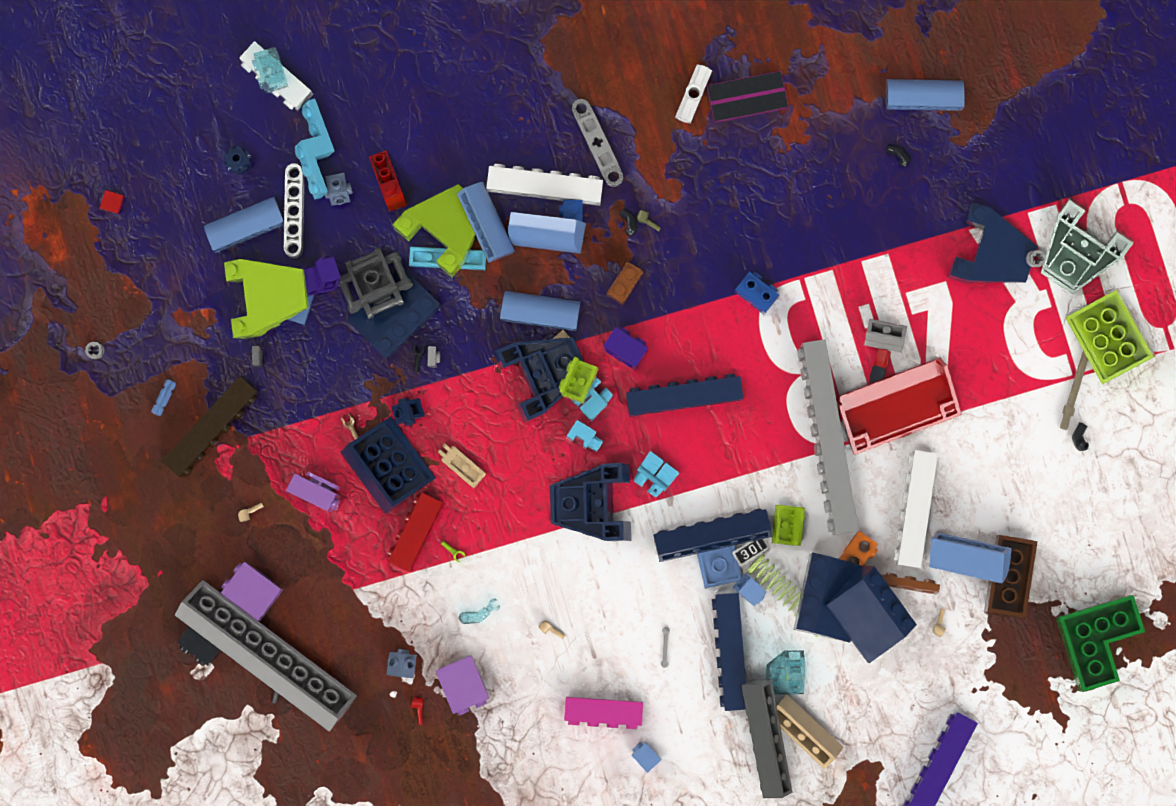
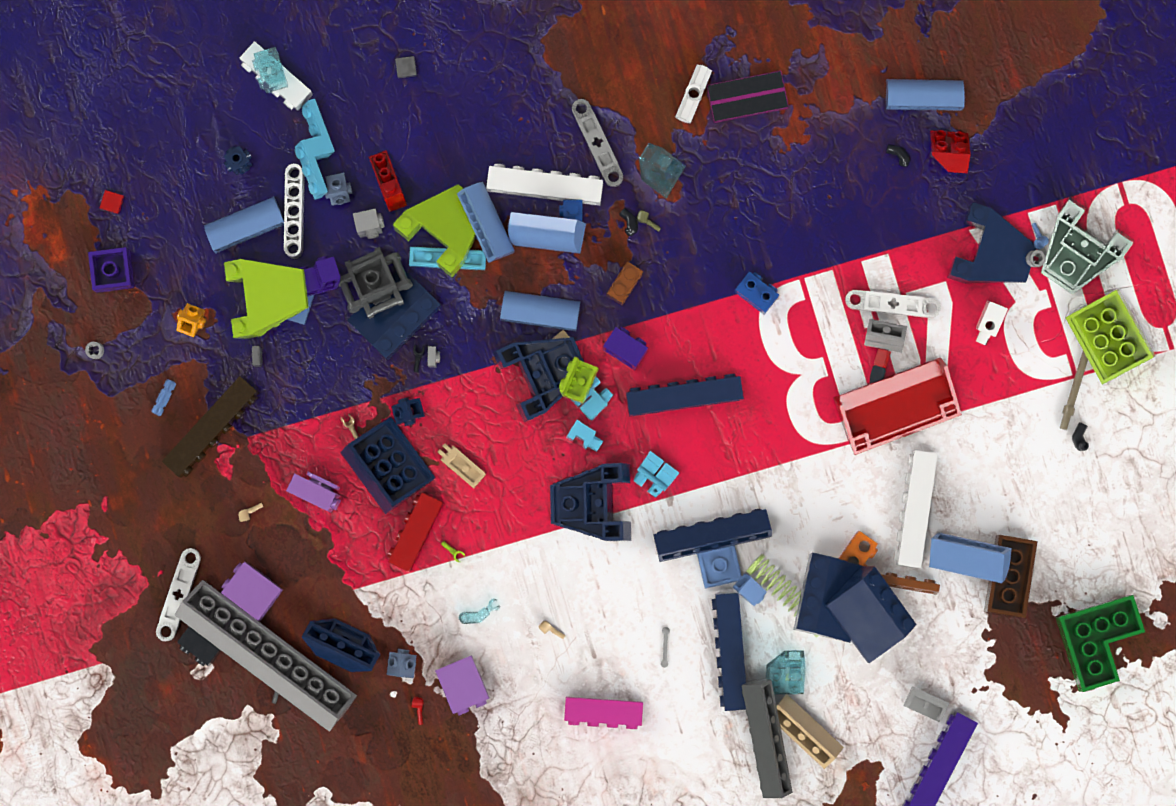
medium blue brick [631,742,662,773] -> none
sticker [732,539,770,567] -> none
lime bracket [771,505,805,546] -> none
light grey brick [797,339,859,535] -> none
tan hand [932,609,946,637] -> none
none -> dark purple brick [88,247,135,293]
none -> white piece [156,548,201,641]
none -> light orange brick [176,303,206,337]
none -> dark blue wedge [302,618,380,672]
none -> light grey brick [353,209,385,239]
none -> flat silver tile [395,56,417,78]
none -> clear light blue slope [639,143,685,199]
none -> white piece [845,290,941,318]
none -> light grey hinge [903,687,950,722]
none -> red slope [930,130,971,173]
none -> white torso [976,300,1008,345]
none -> medium blue hand [1032,223,1049,250]

